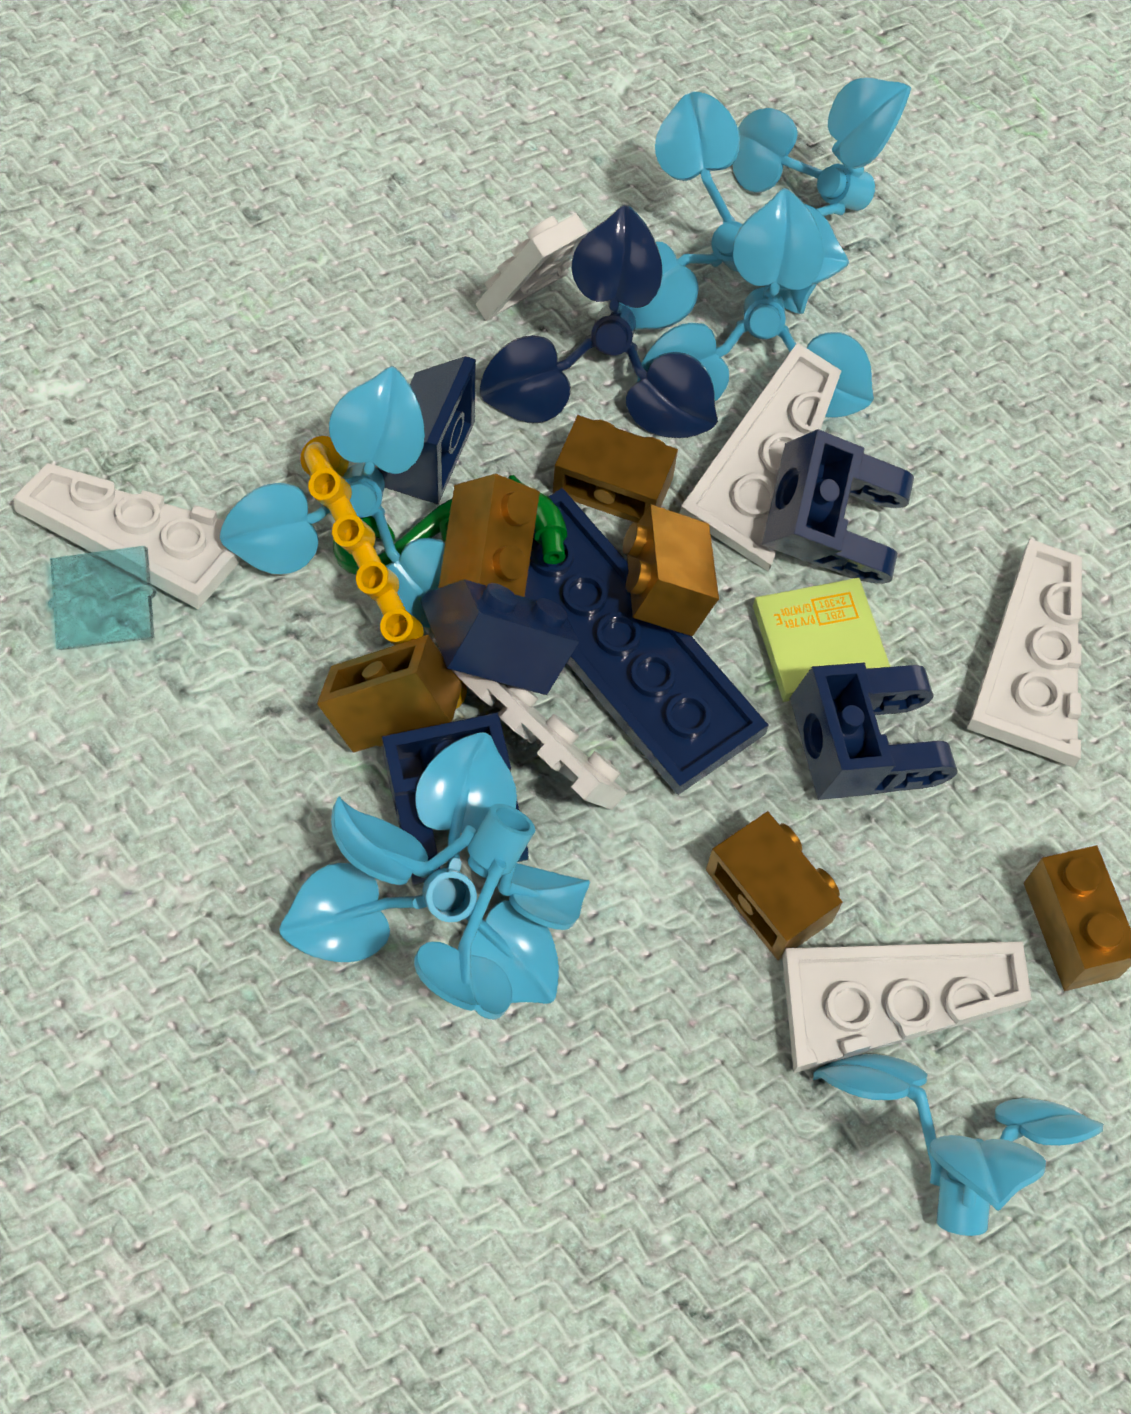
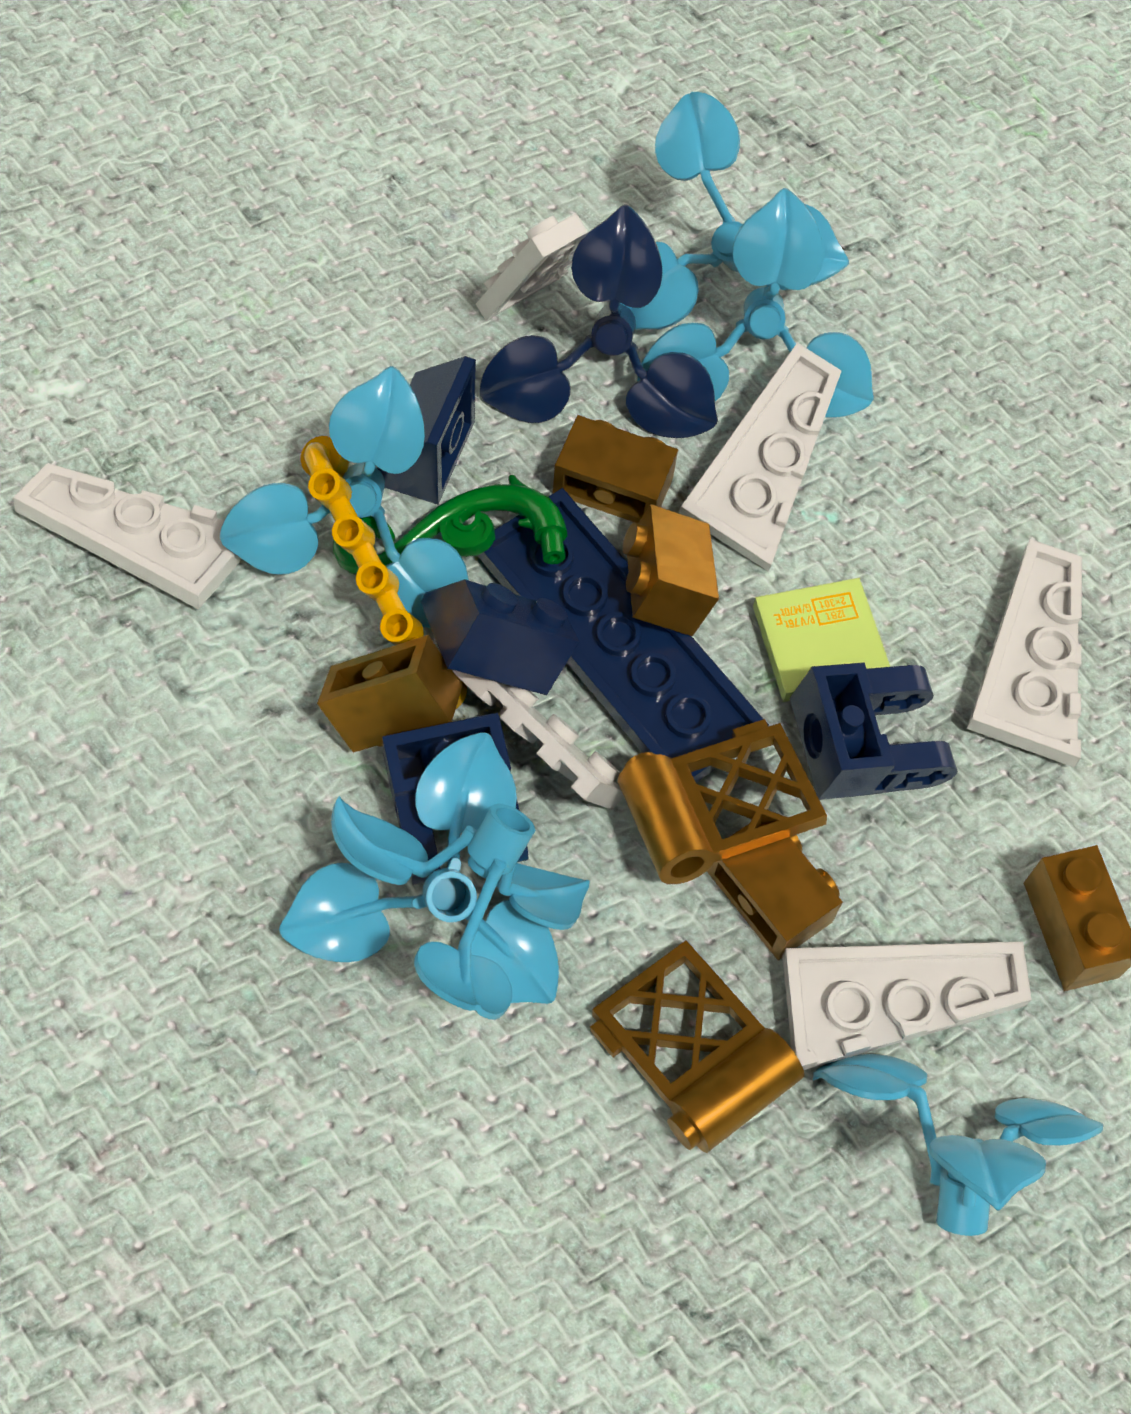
clear light blue piece [48,546,157,650] -> none
pearl gold brick [438,473,540,597] -> none
medium azure plant [732,77,911,314] -> none
dark blue brick [762,429,914,584] -> none
none -> pearl gold piece [590,940,804,1153]
none -> pearl gold piece [617,719,827,884]

